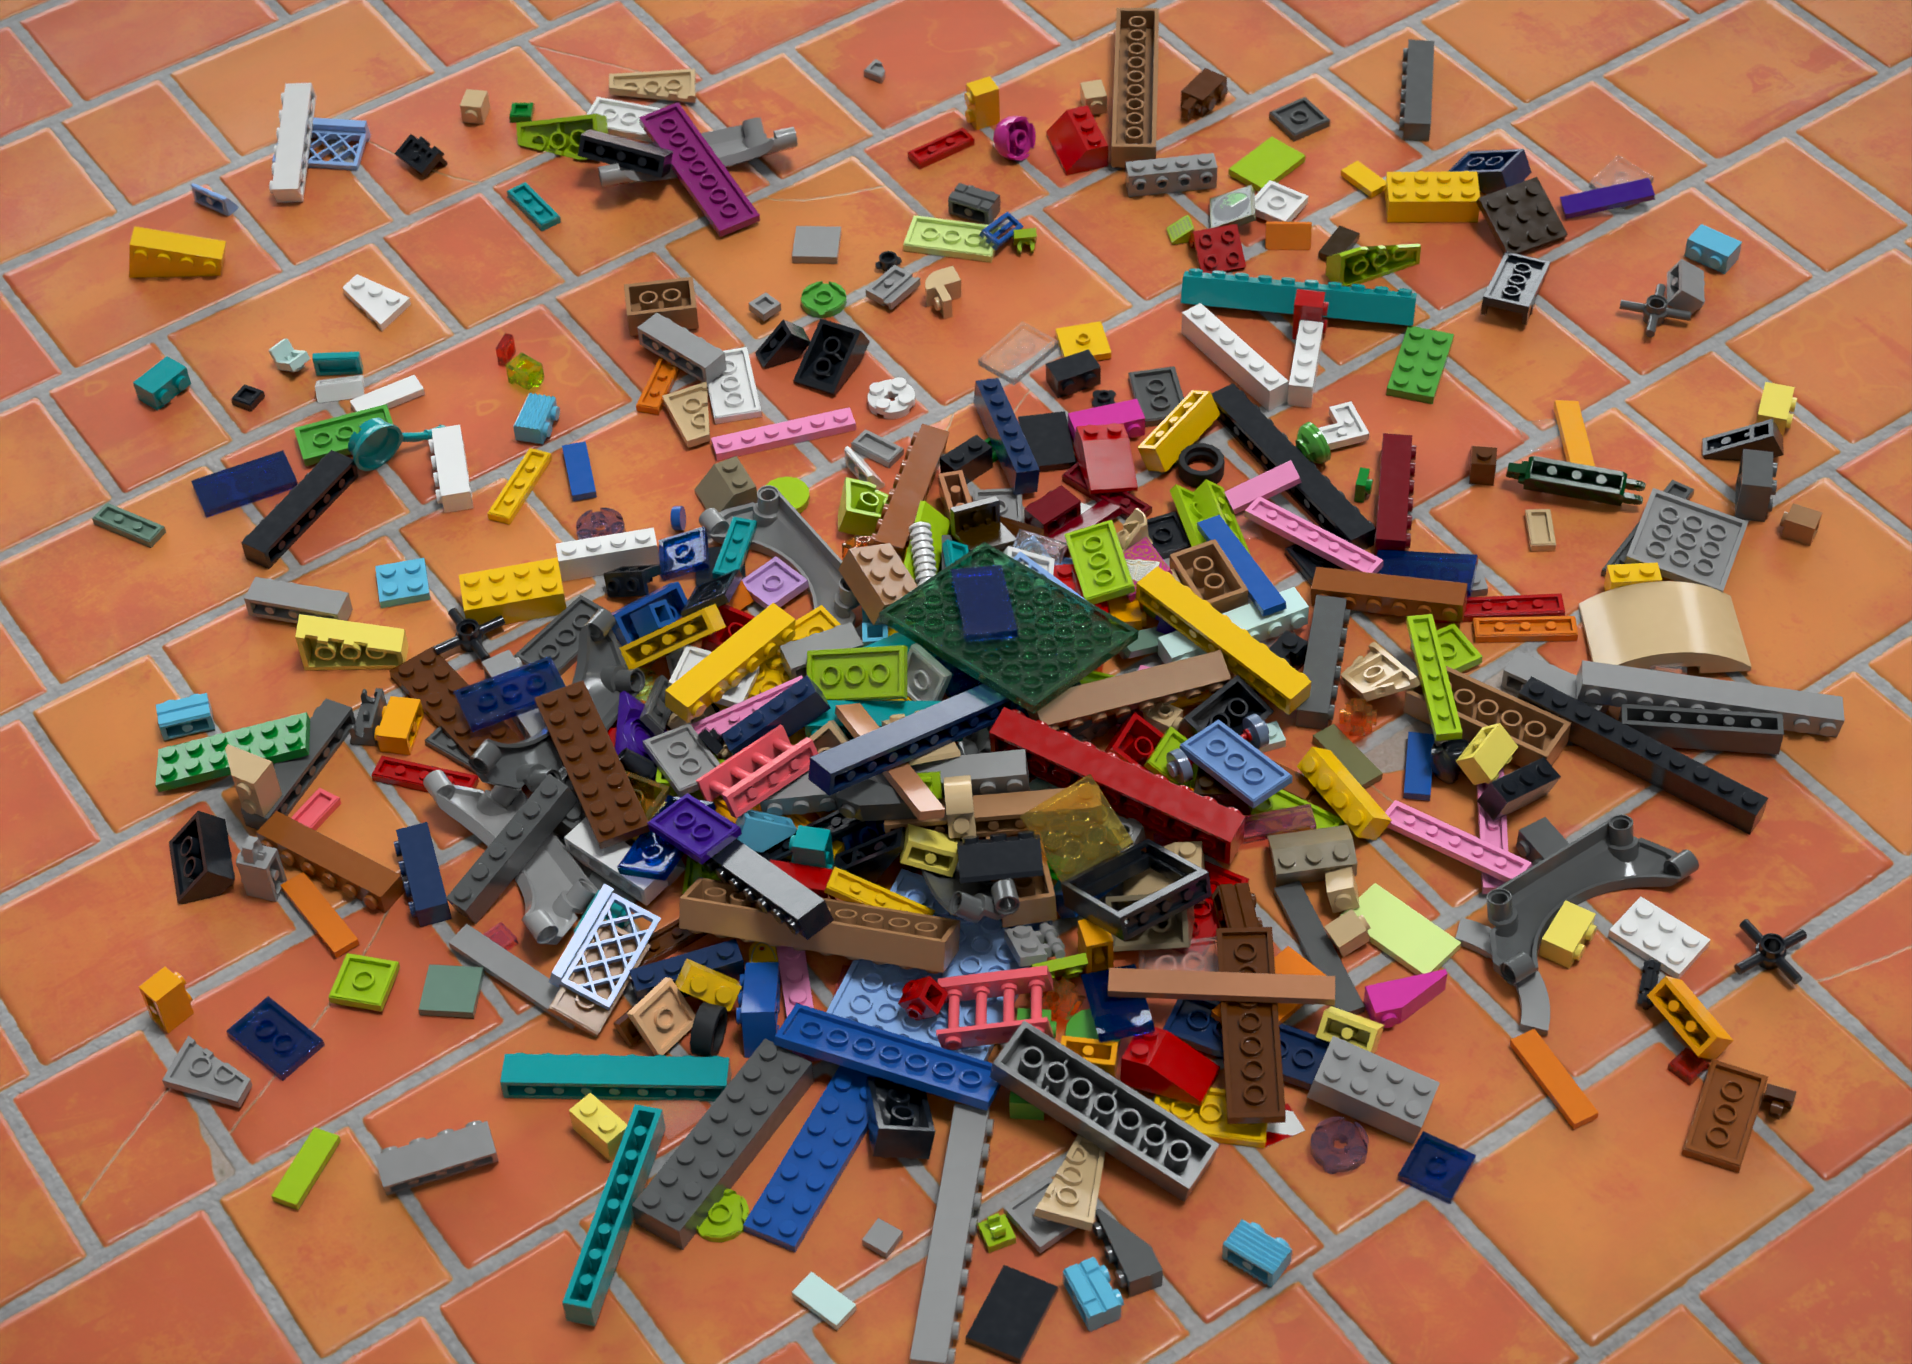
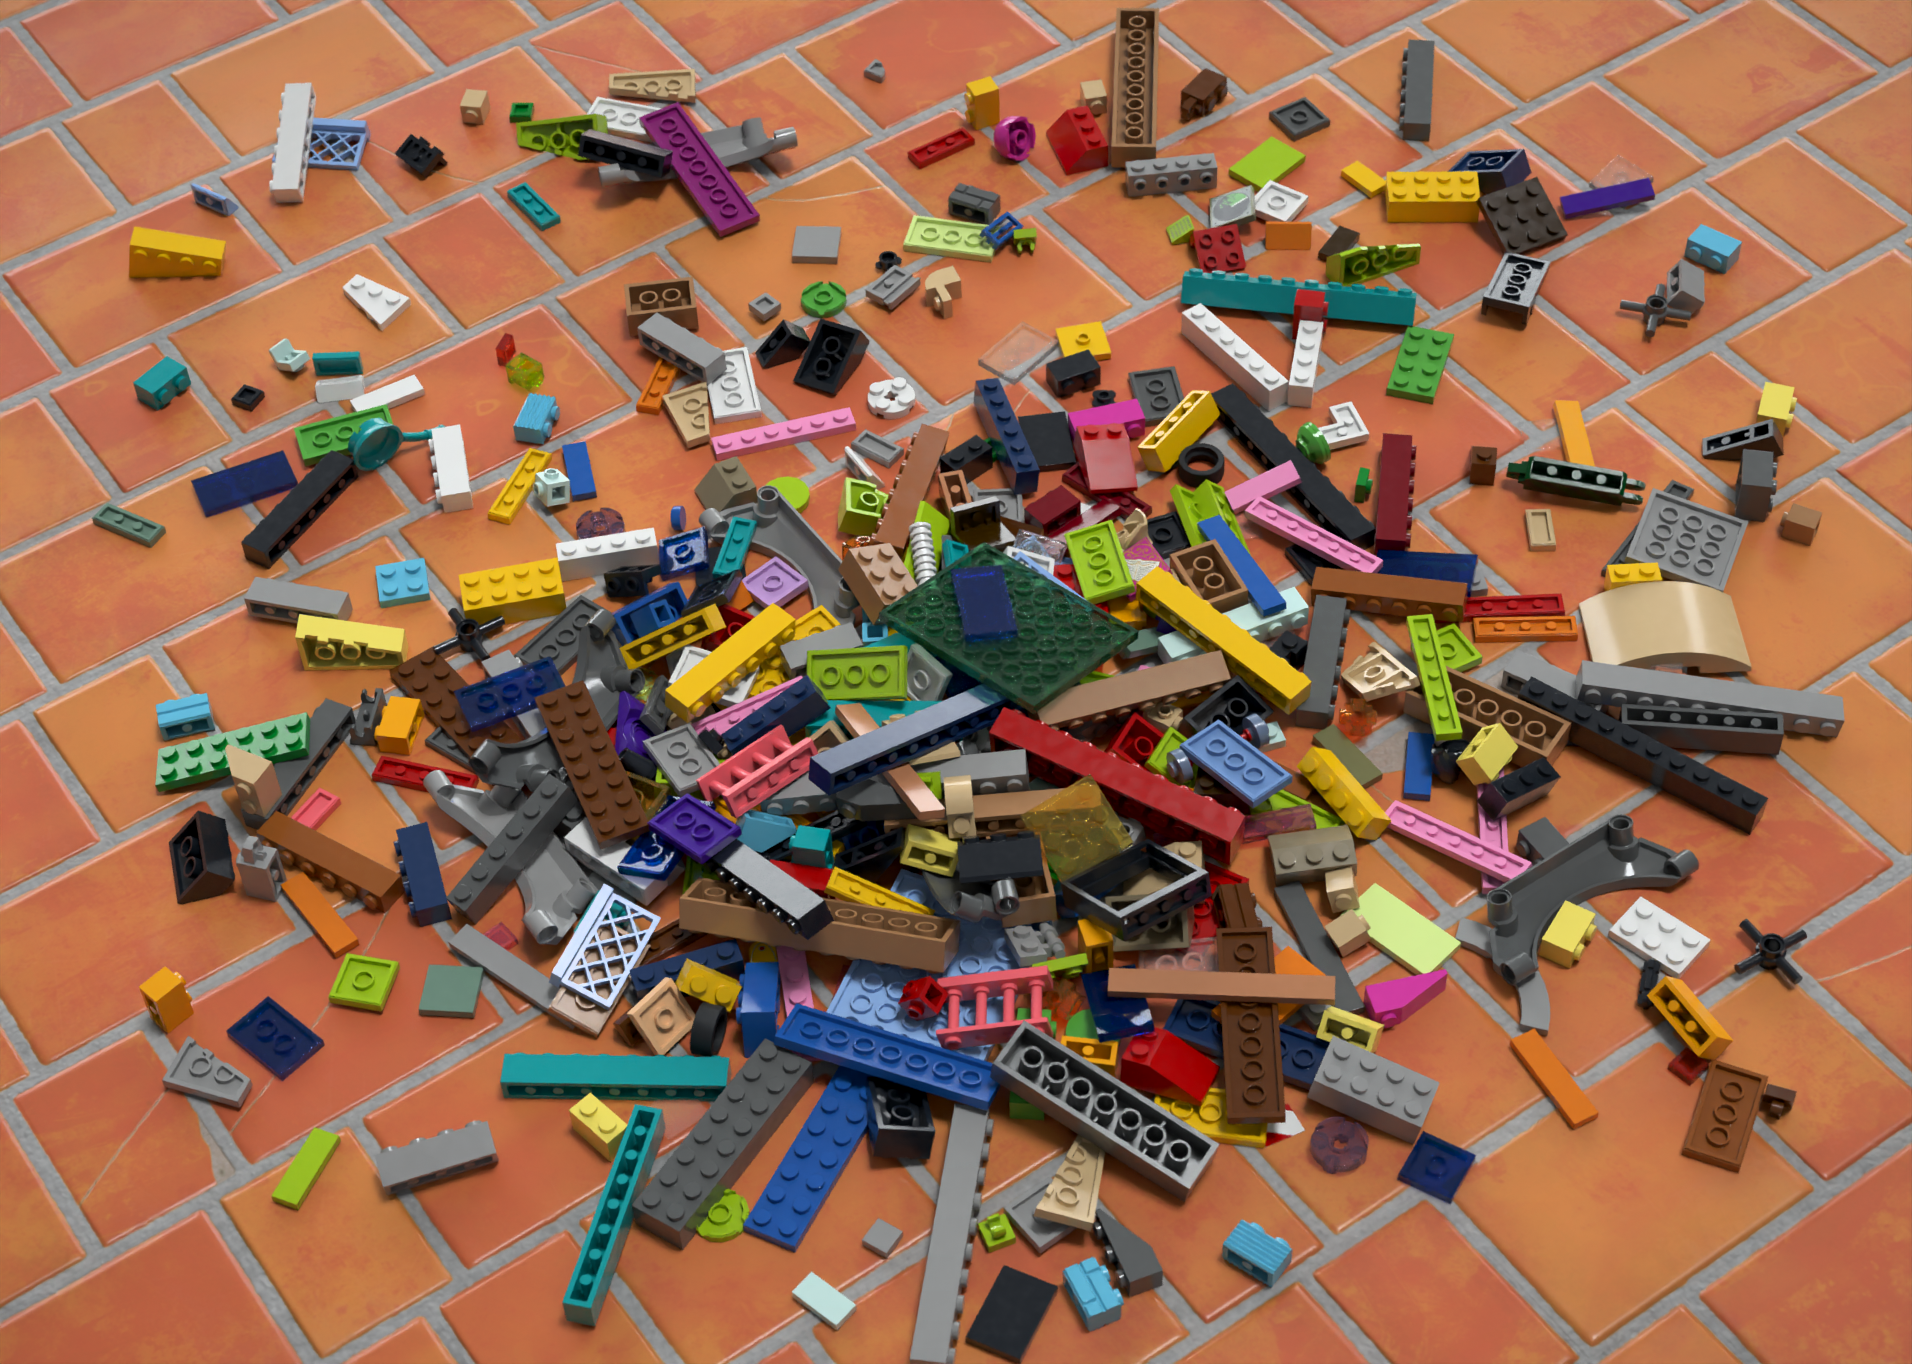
none -> light aqua brick [533,468,570,507]
none -> light grey plate [1297,1004,1331,1032]

